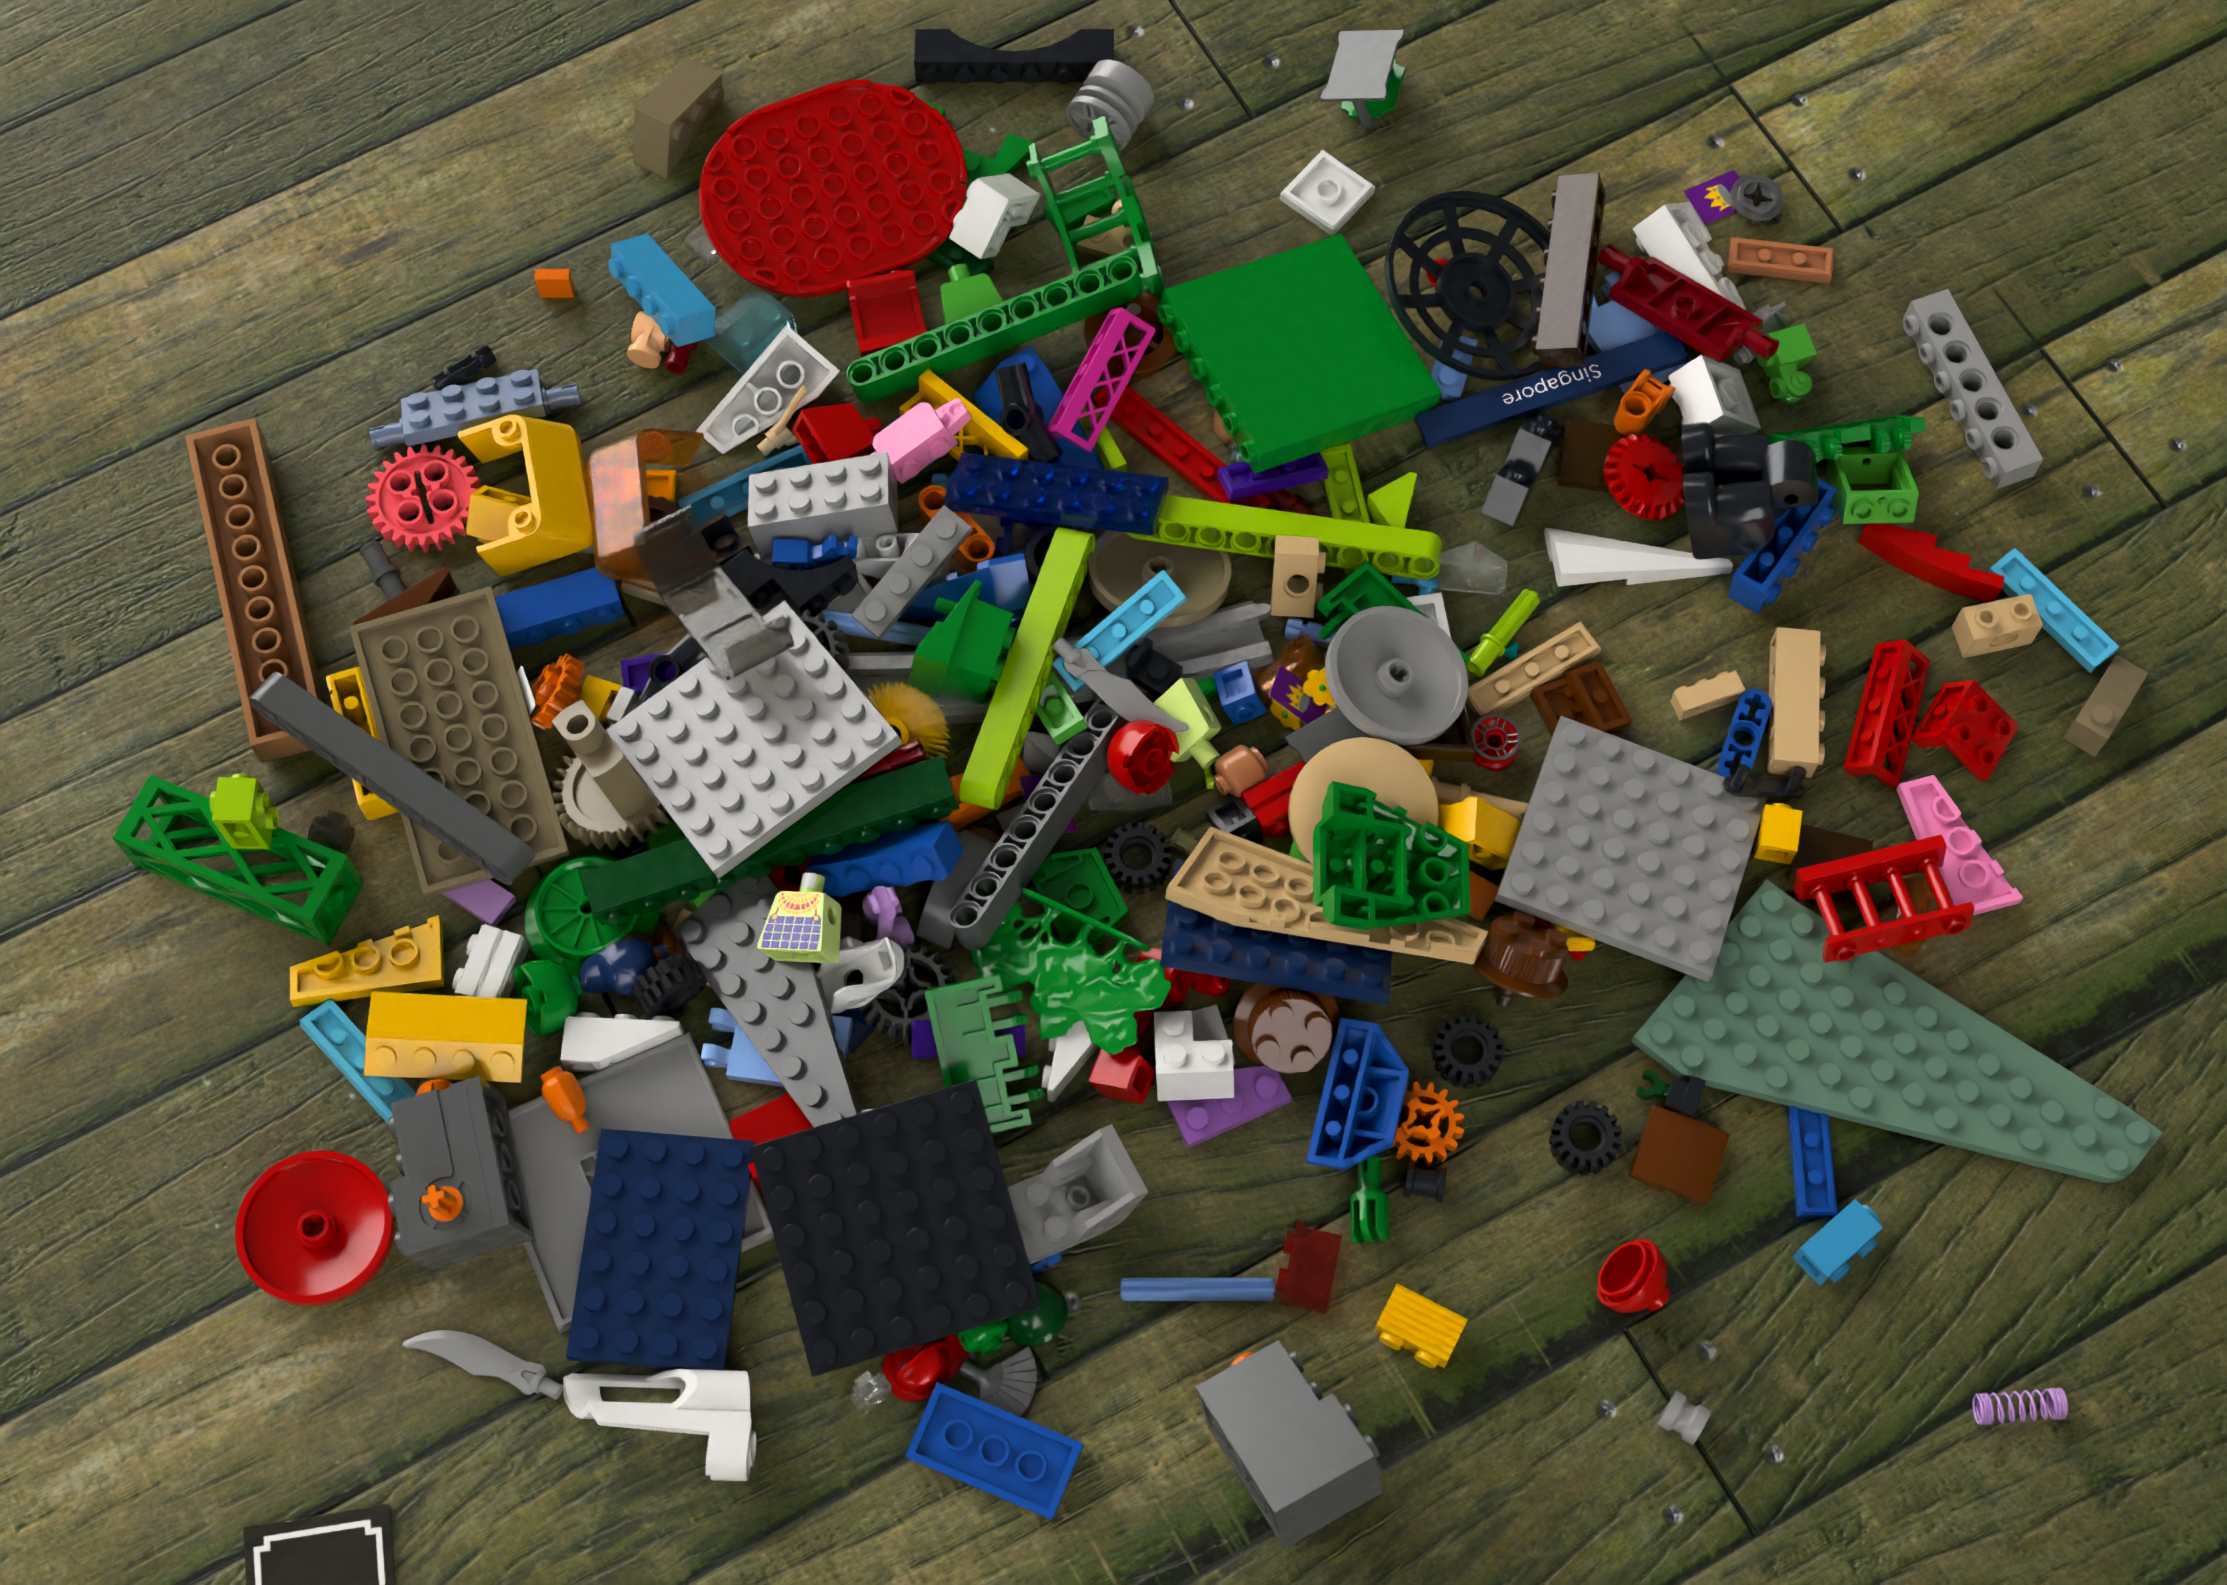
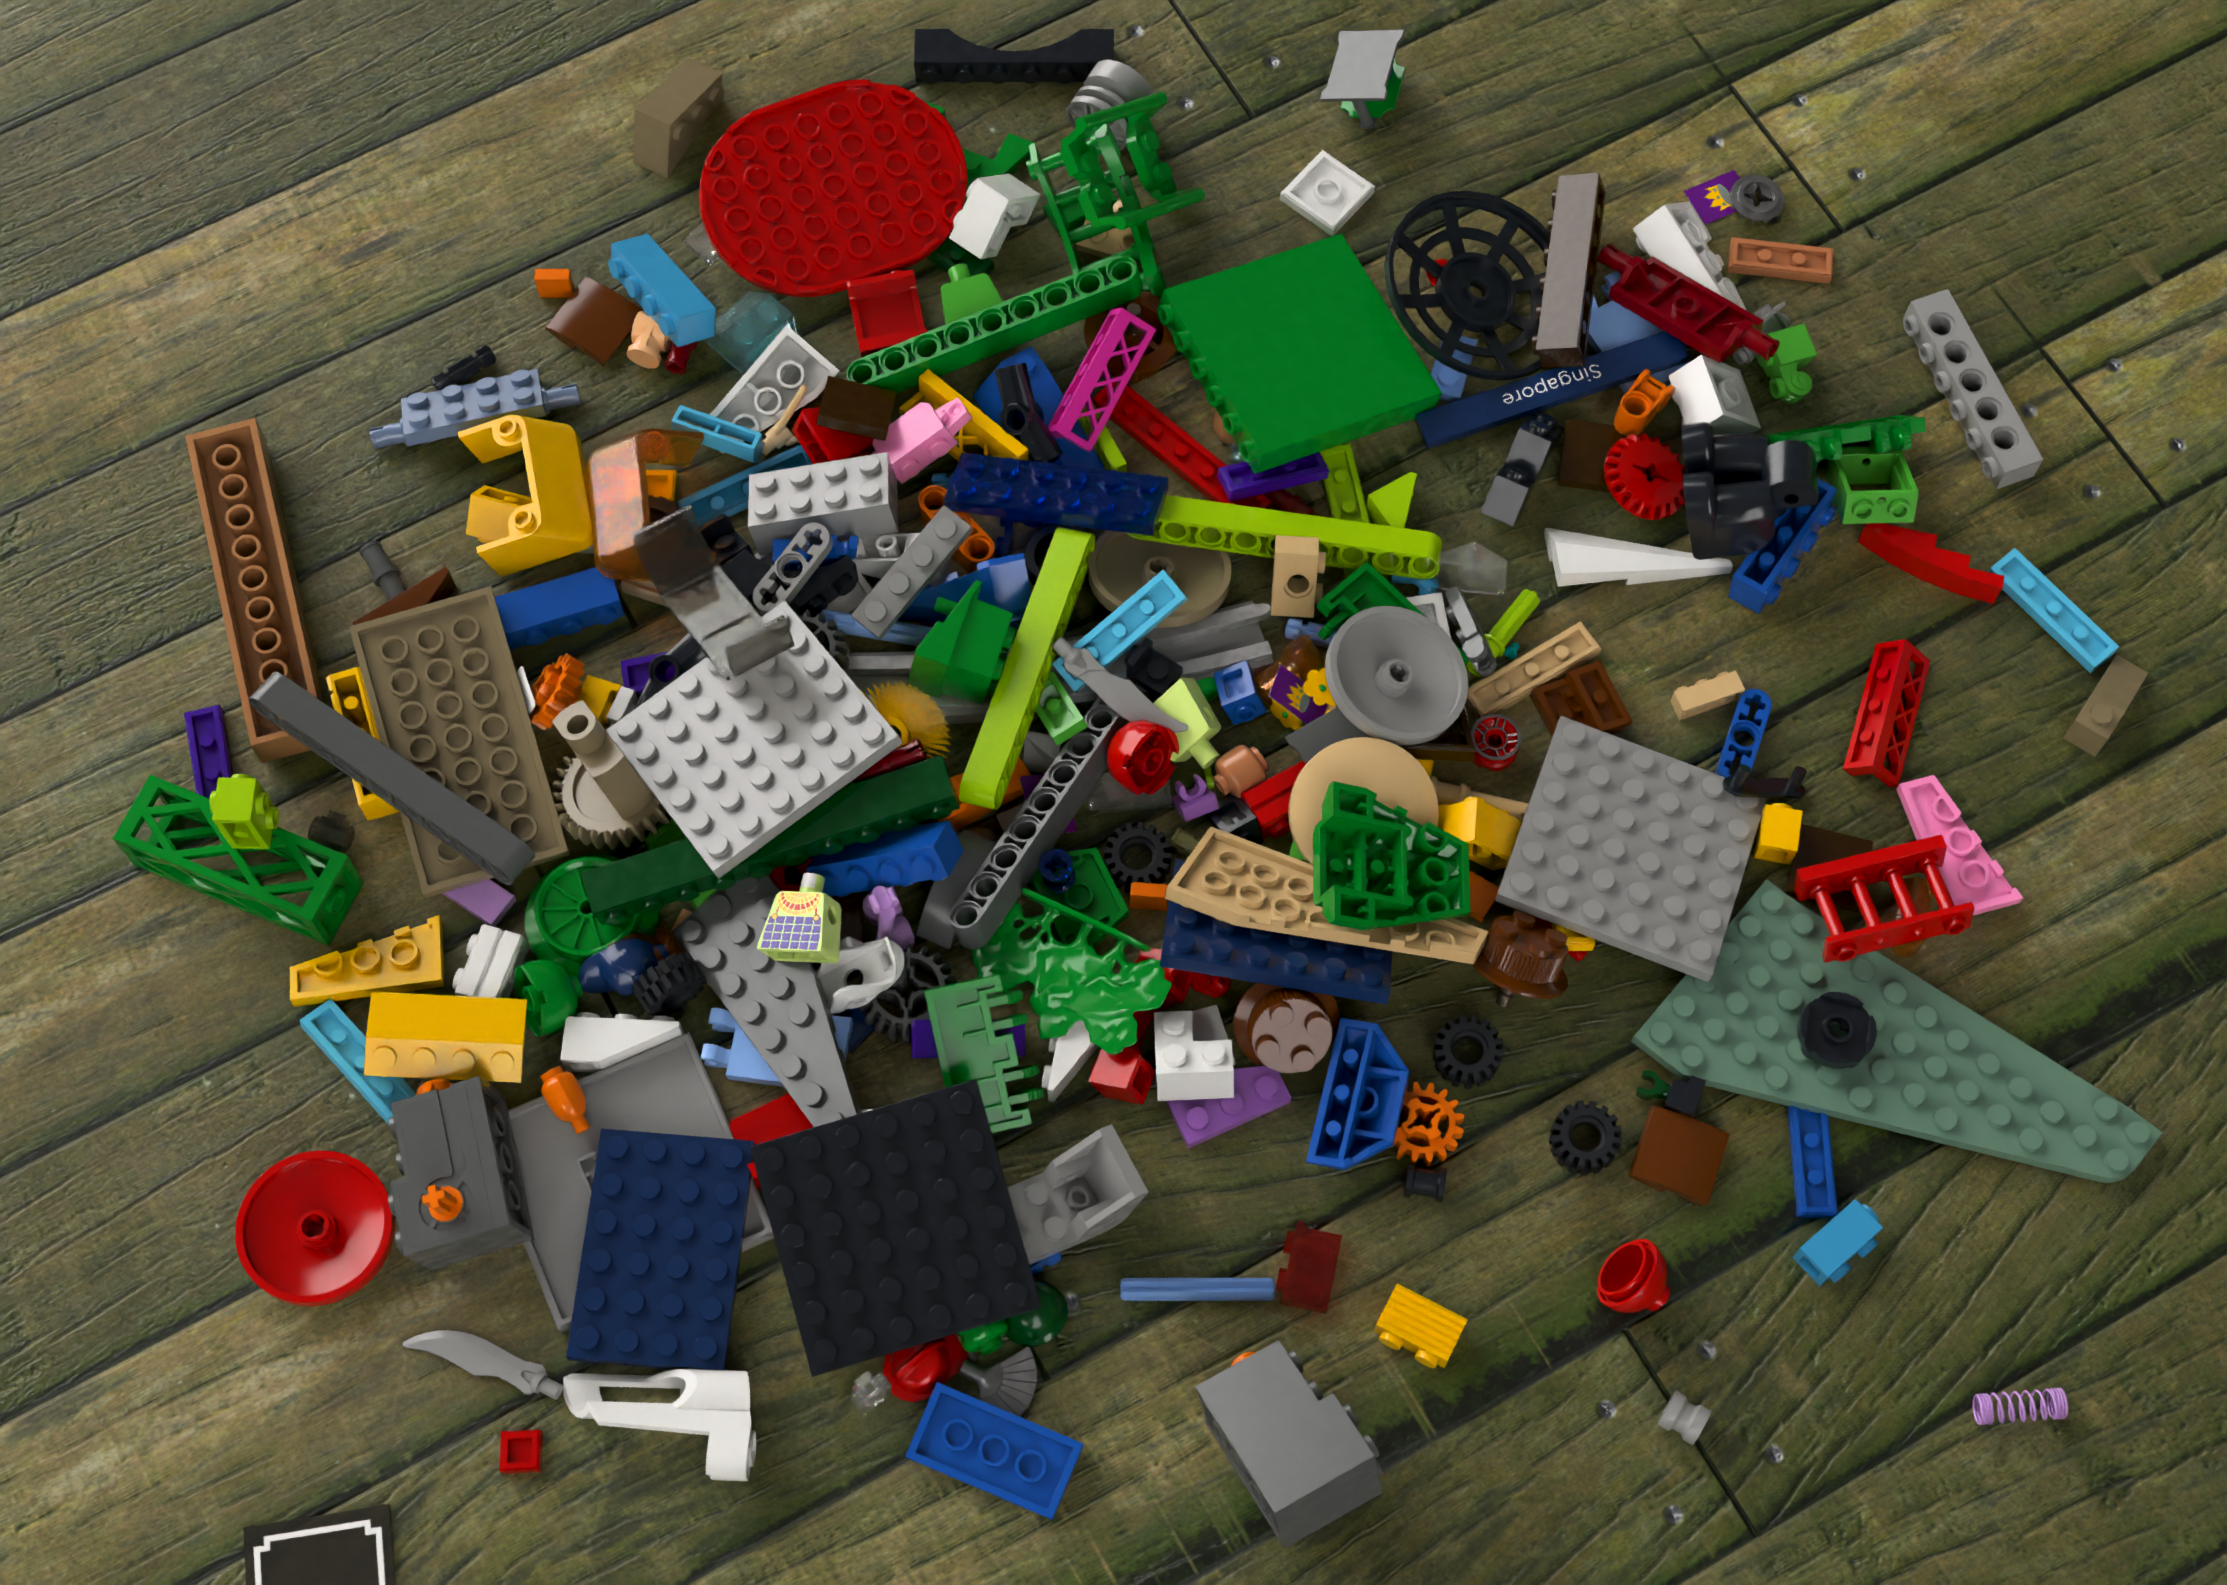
coral gear [366,444,482,553] -> none
green arm [1350,1156,1390,1244] -> none
tan brick [1767,627,1826,778] -> none
red bracket [1911,679,2018,781] -> none
tan brick [1952,594,2043,658] -> none
none -> dark purple tile [184,704,234,799]
none -> red tile [499,1430,543,1474]
none -> reddish brown slope [545,277,643,367]
none -> medium azure piece [671,405,765,463]
none -> light grey beam [753,522,833,614]
none -> dark brown tile [816,376,896,441]
none -> clear blue bush [1039,849,1076,893]
none -> green piece [1060,92,1205,230]
none -> orange tile [1130,882,1168,911]
none -> medium lavender tile [1171,774,1220,822]
none -> dark grey hinge [1444,586,1498,677]
none -> black plate [1797,992,1877,1069]

